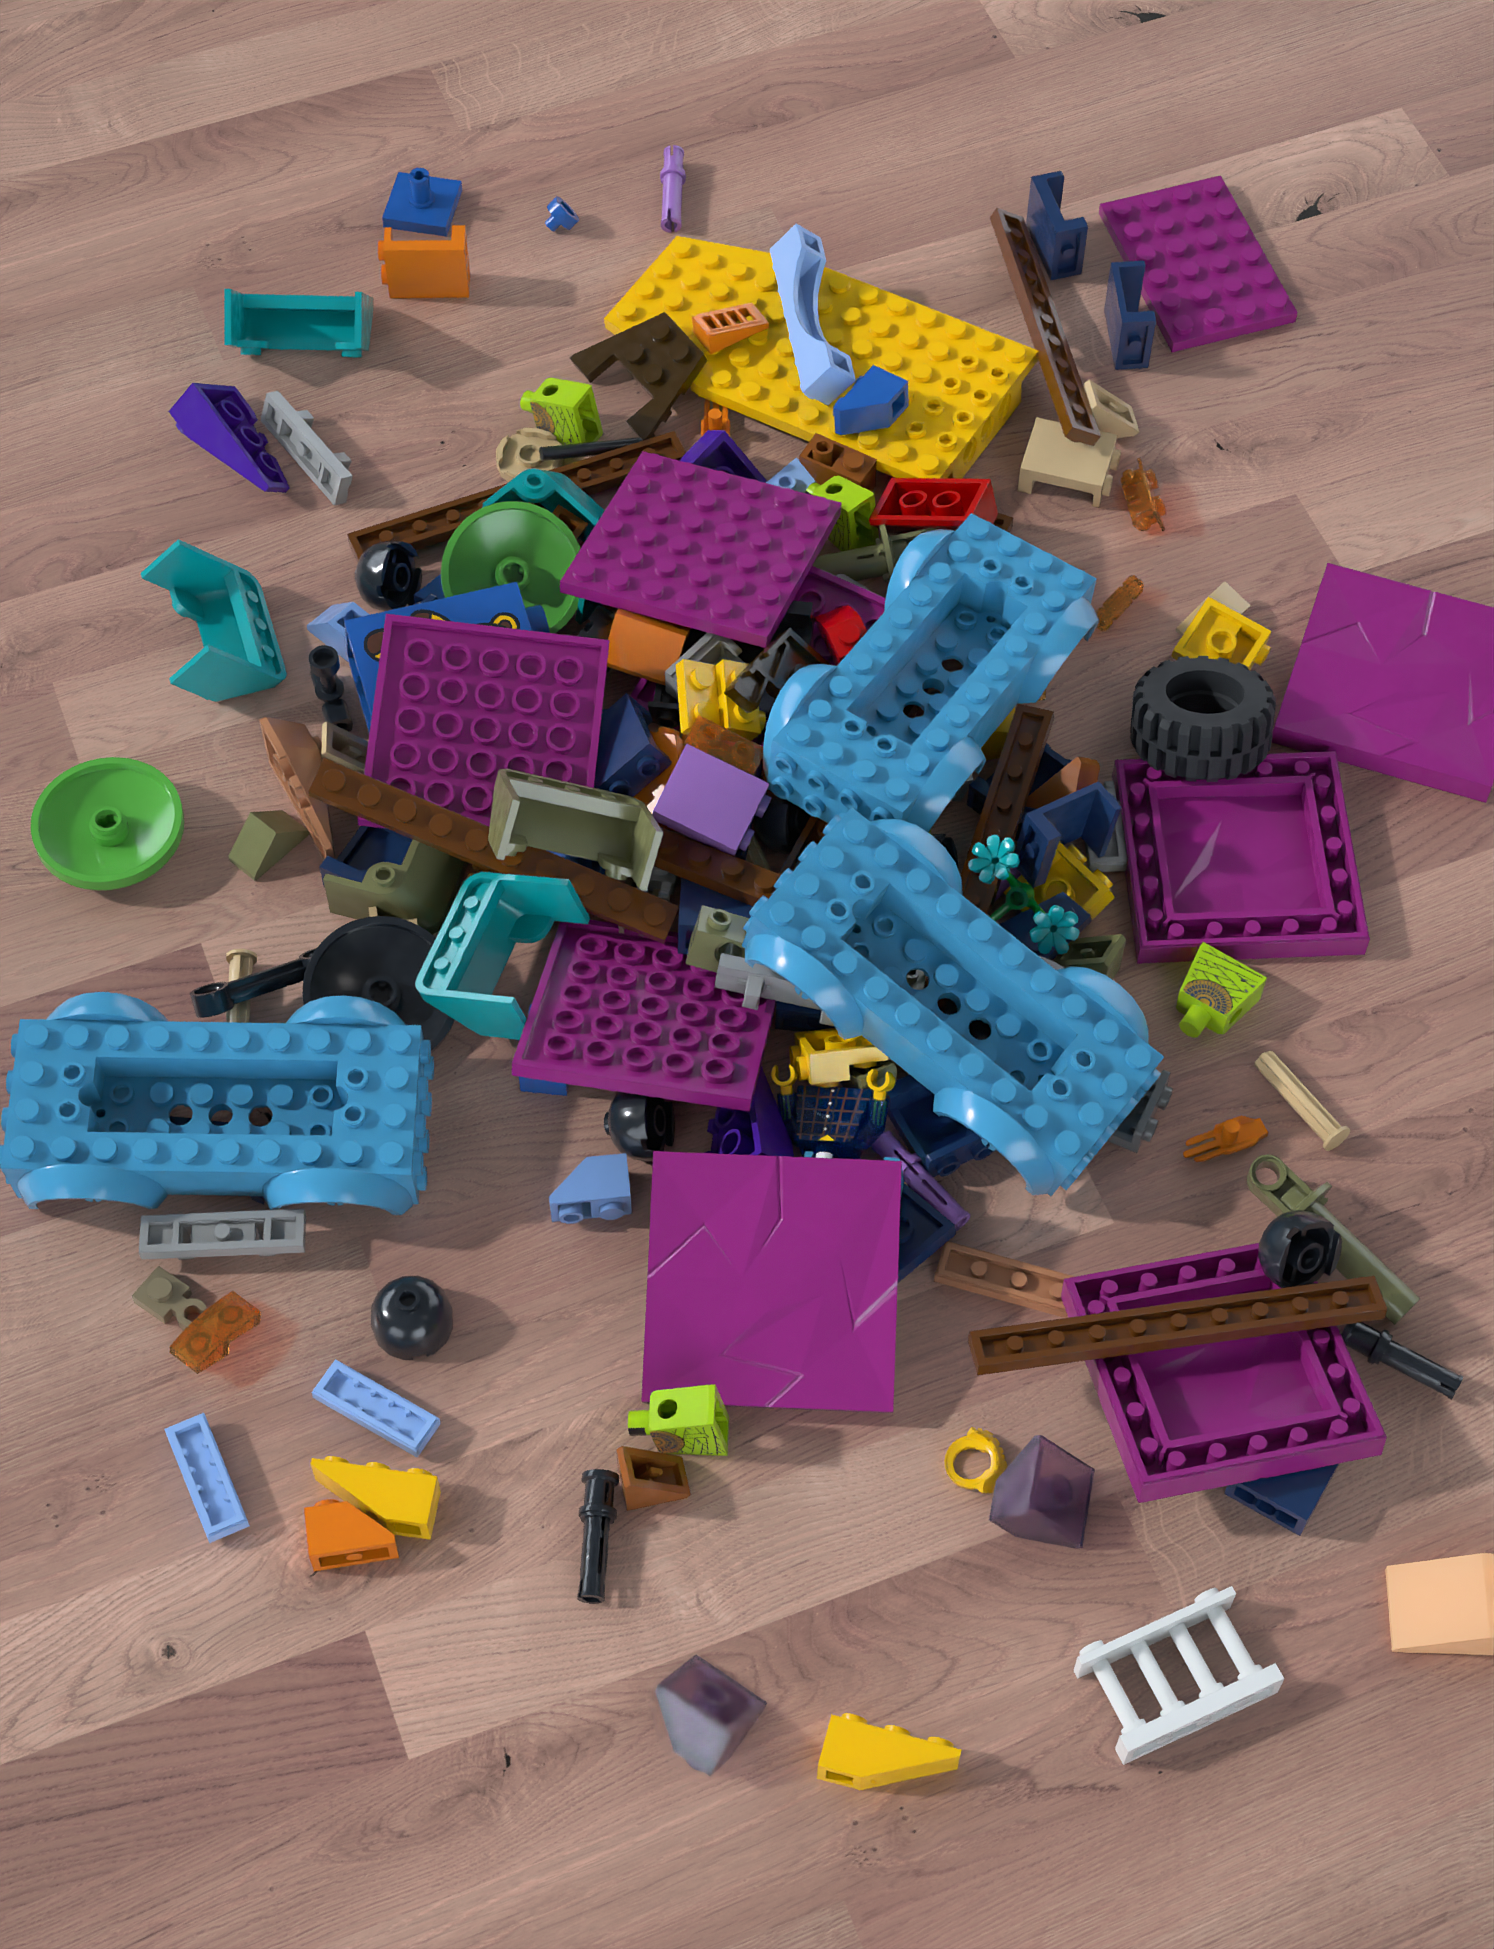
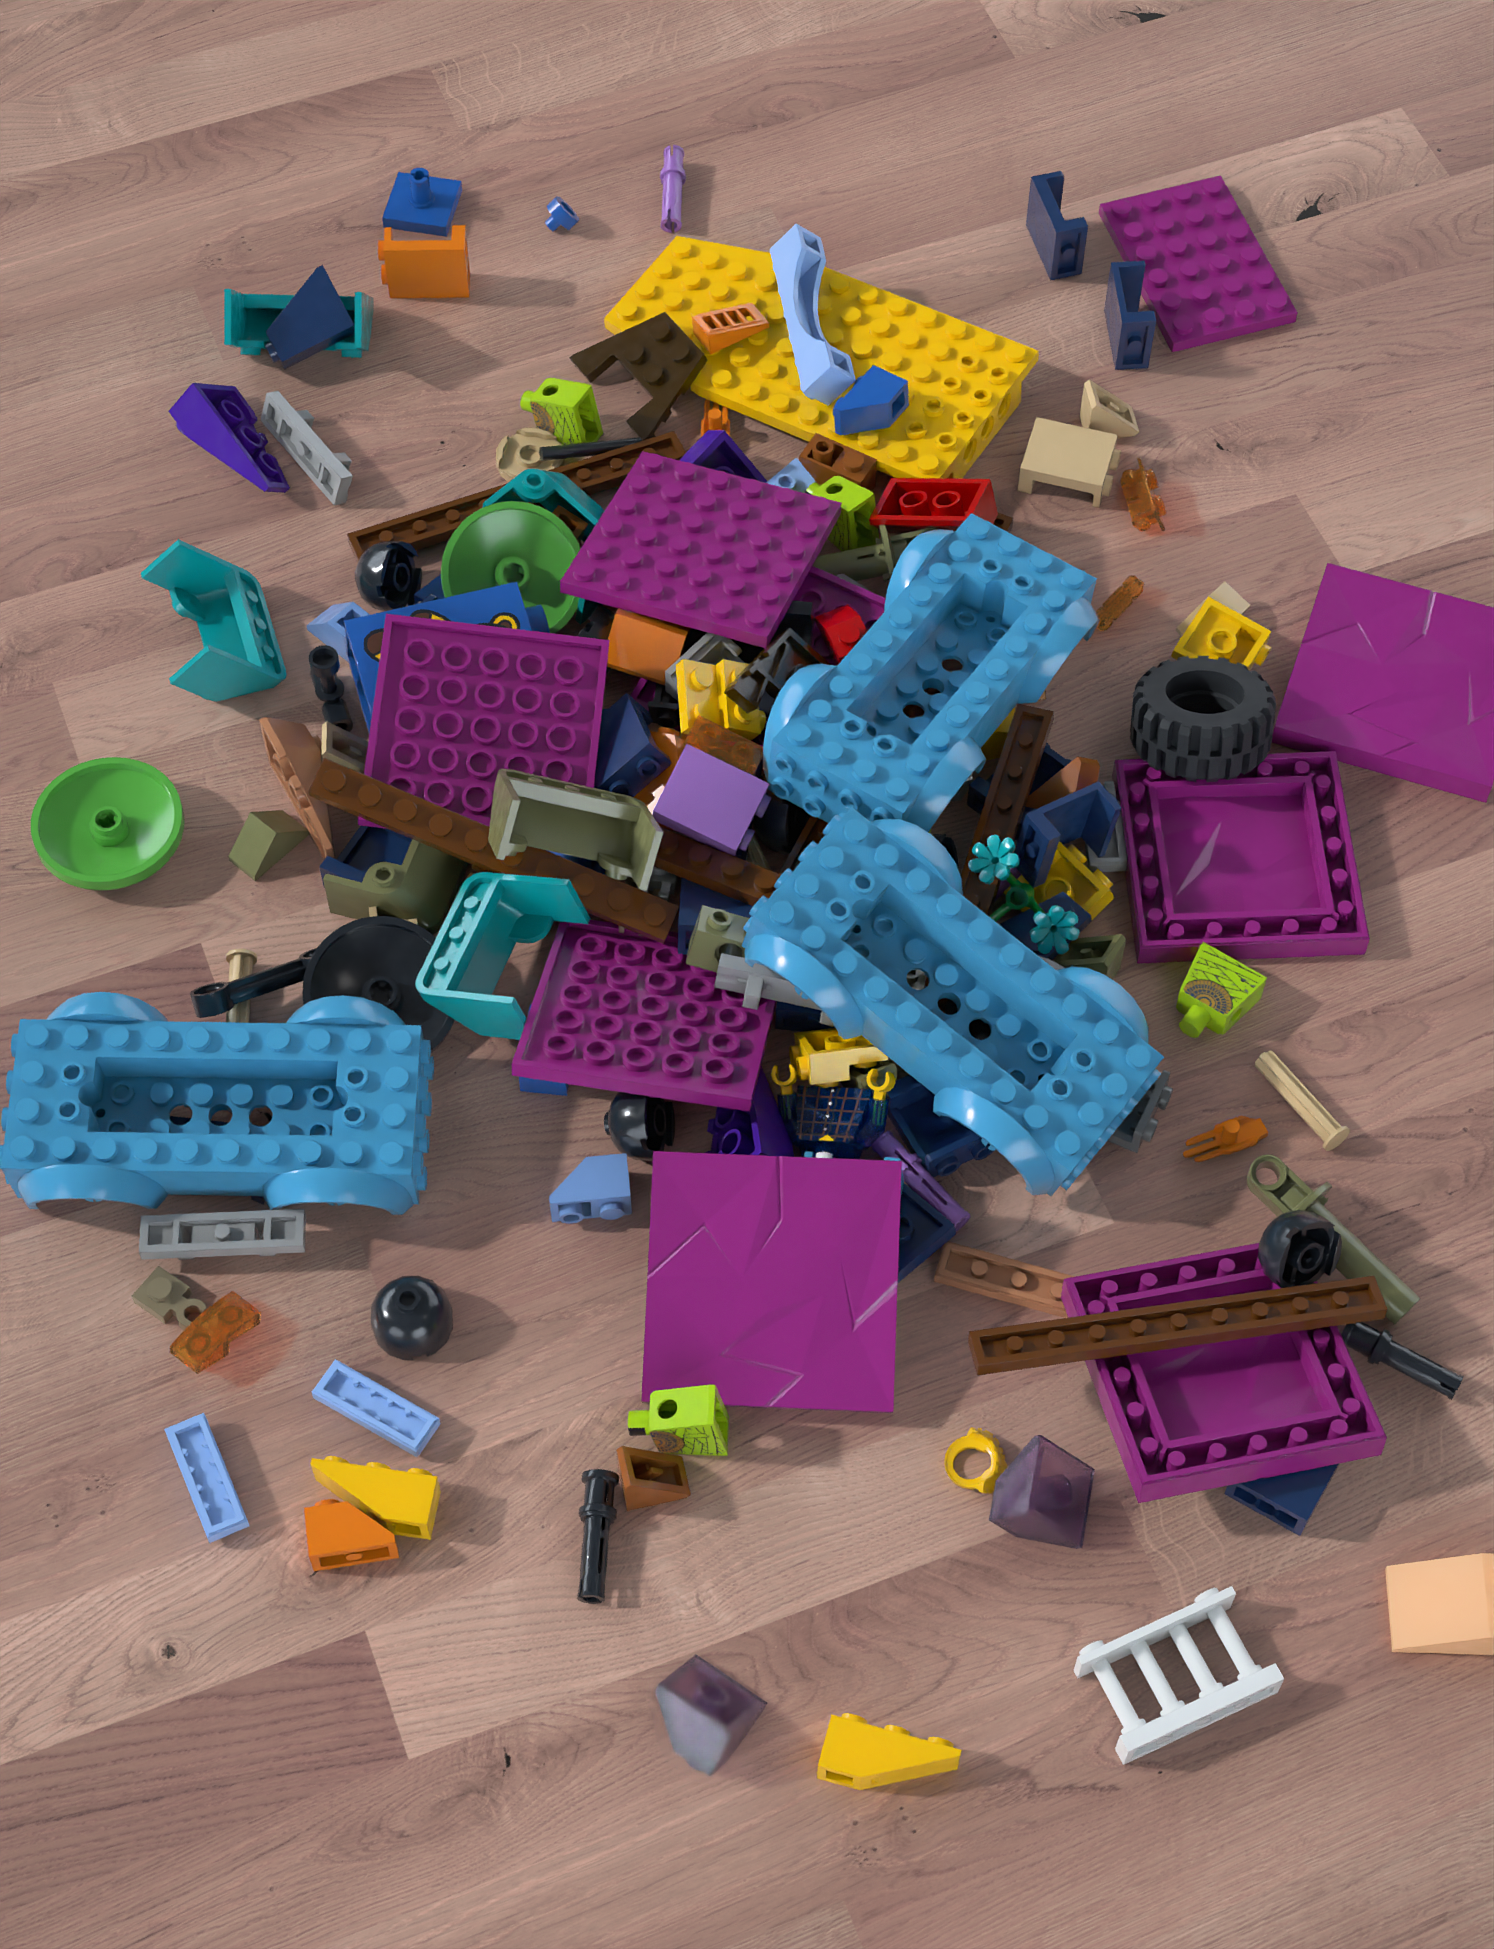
reddish brown plate [990,208,1101,446] -> none
none -> dark blue slope [264,265,355,369]

